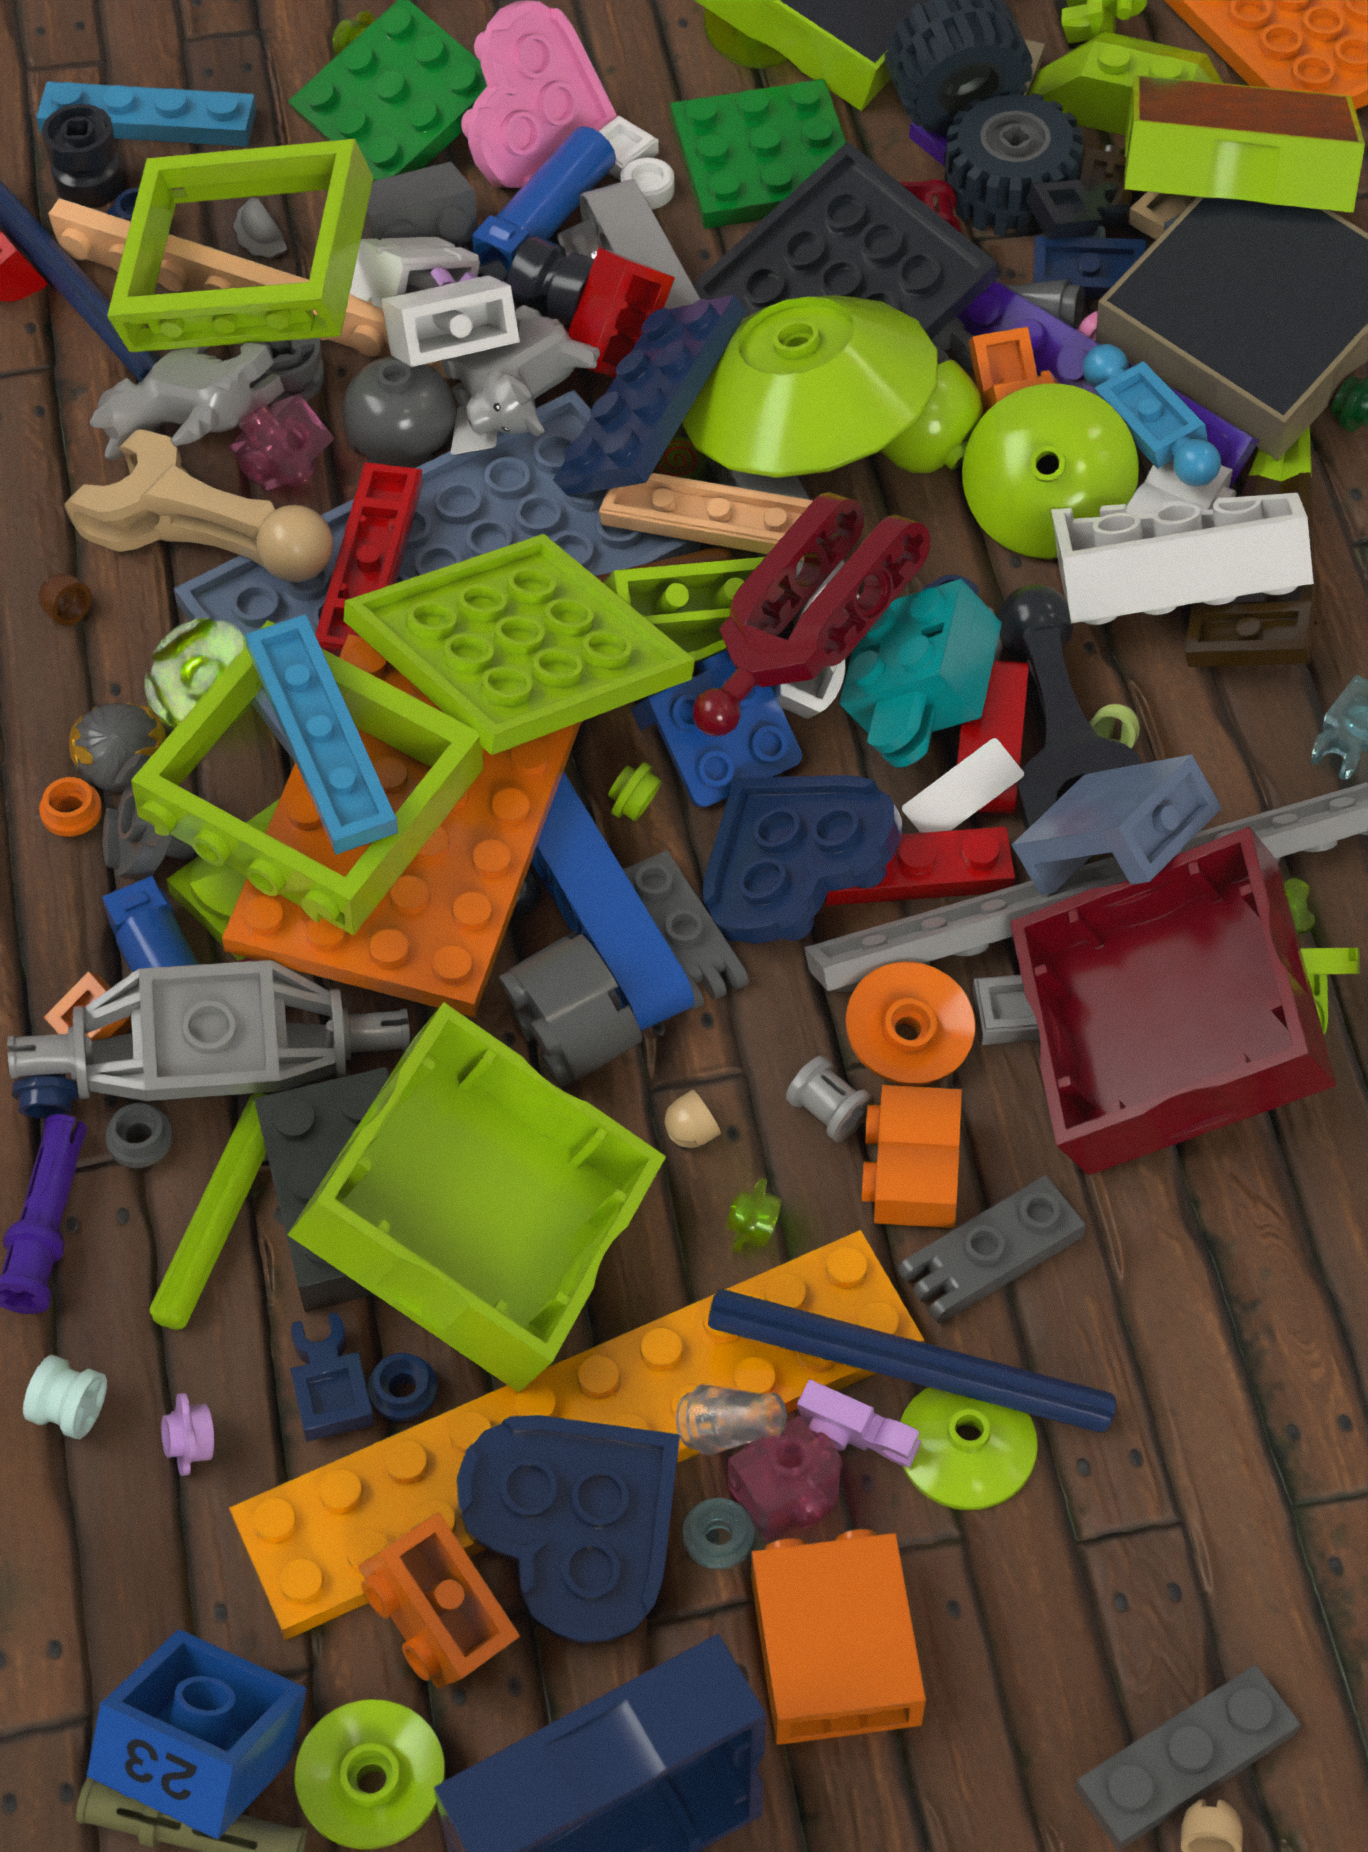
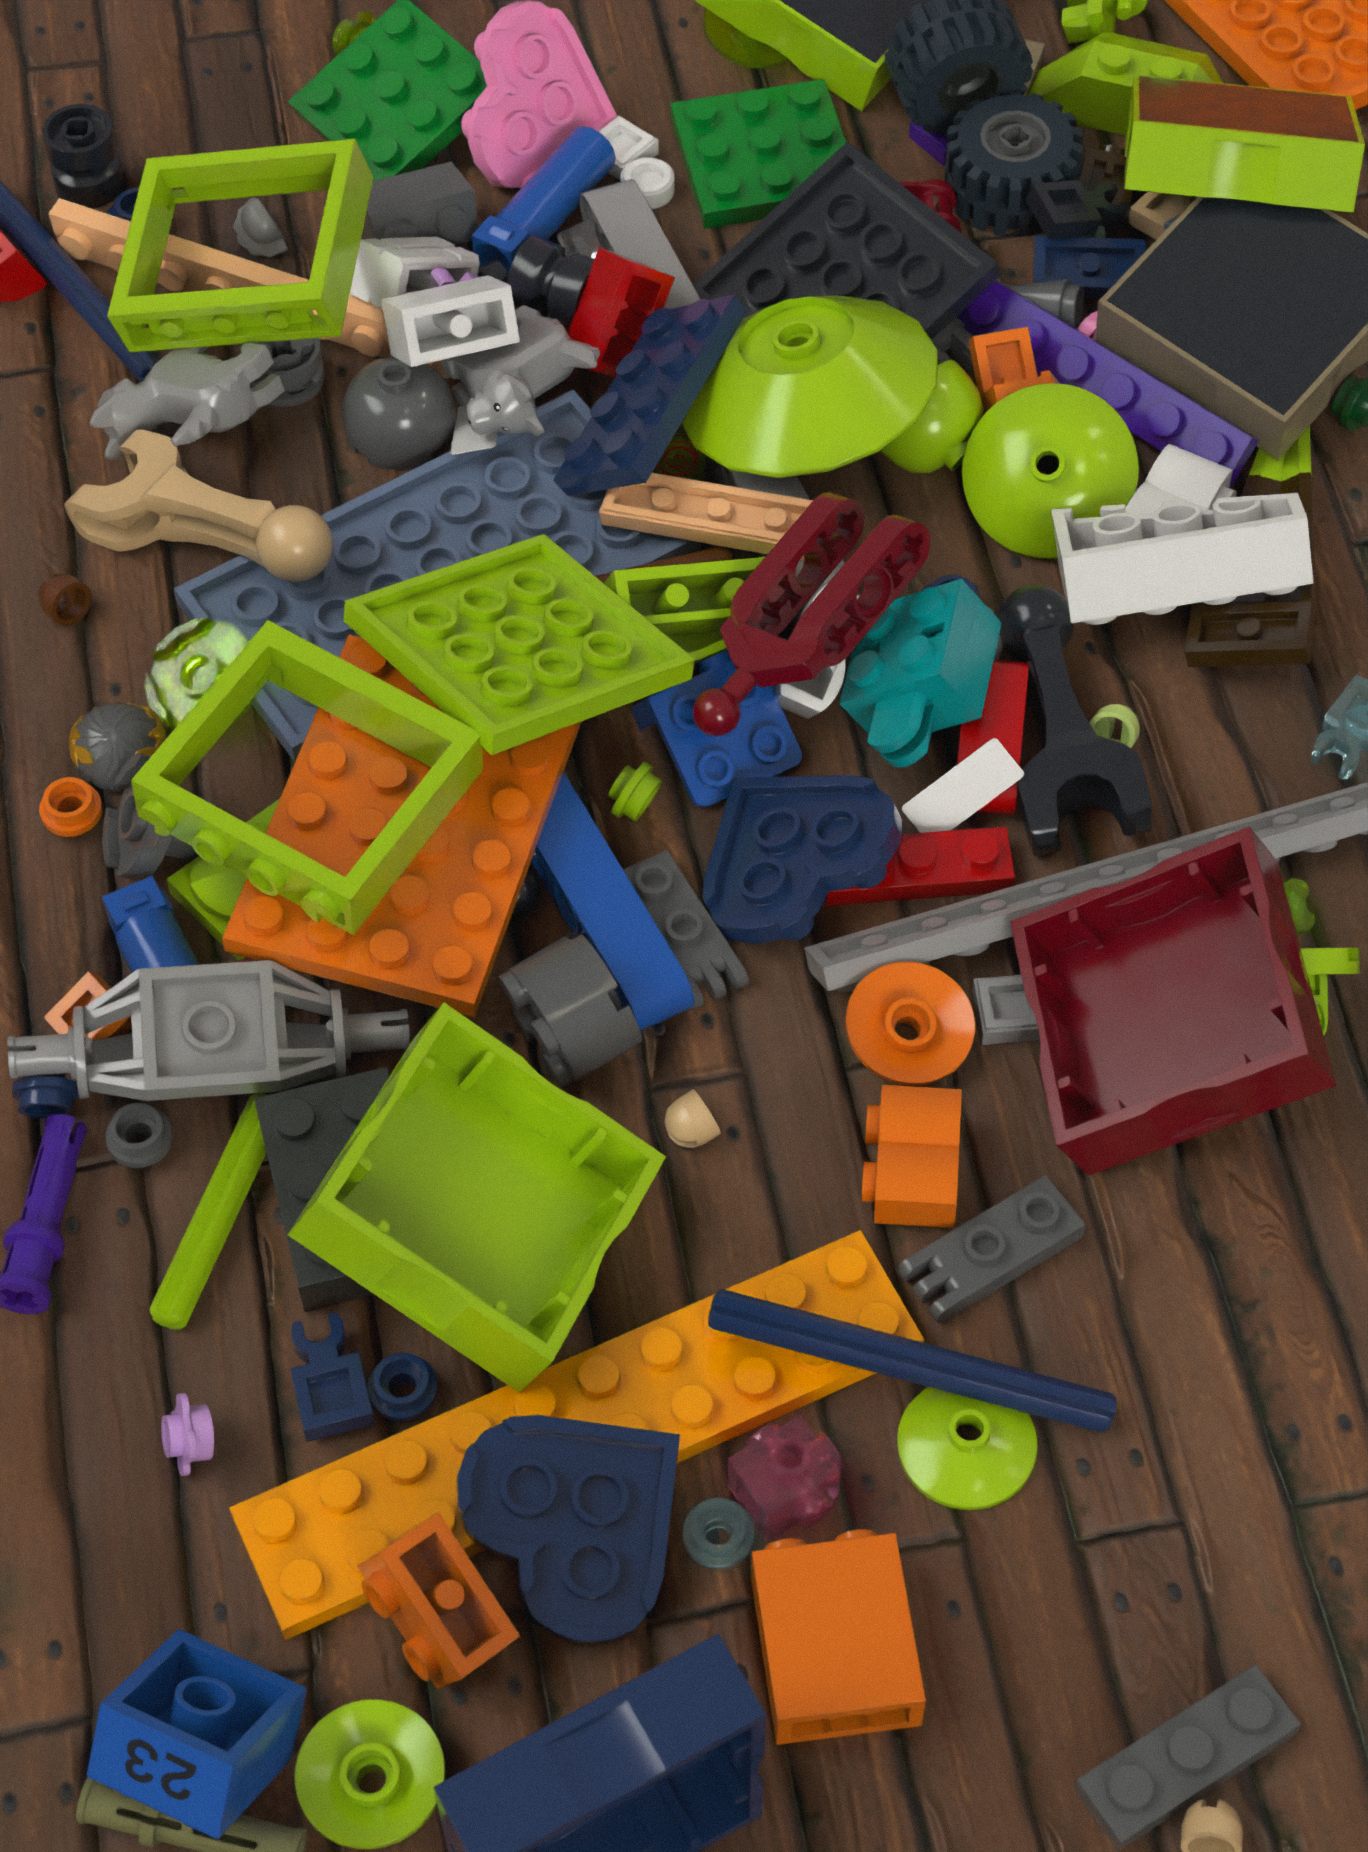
light aqua wheel [23,1355,107,1439] -> none
dark azure plate [36,81,257,147] -> none
clear pink brick [228,393,335,491] -> none
dark azure plate [245,614,398,855] -> none
red plate [315,462,423,657] -> none
clear cone [676,1384,787,1456] -> none
clear neon green plate [726,1177,781,1253] -> none
light grey bush [786,1056,874,1142] -> none
lavender plate [797,1379,921,1468] -> none
sand blue panel [1012,754,1222,895] -> none
dark azure plate [1082,344,1221,487] -> none

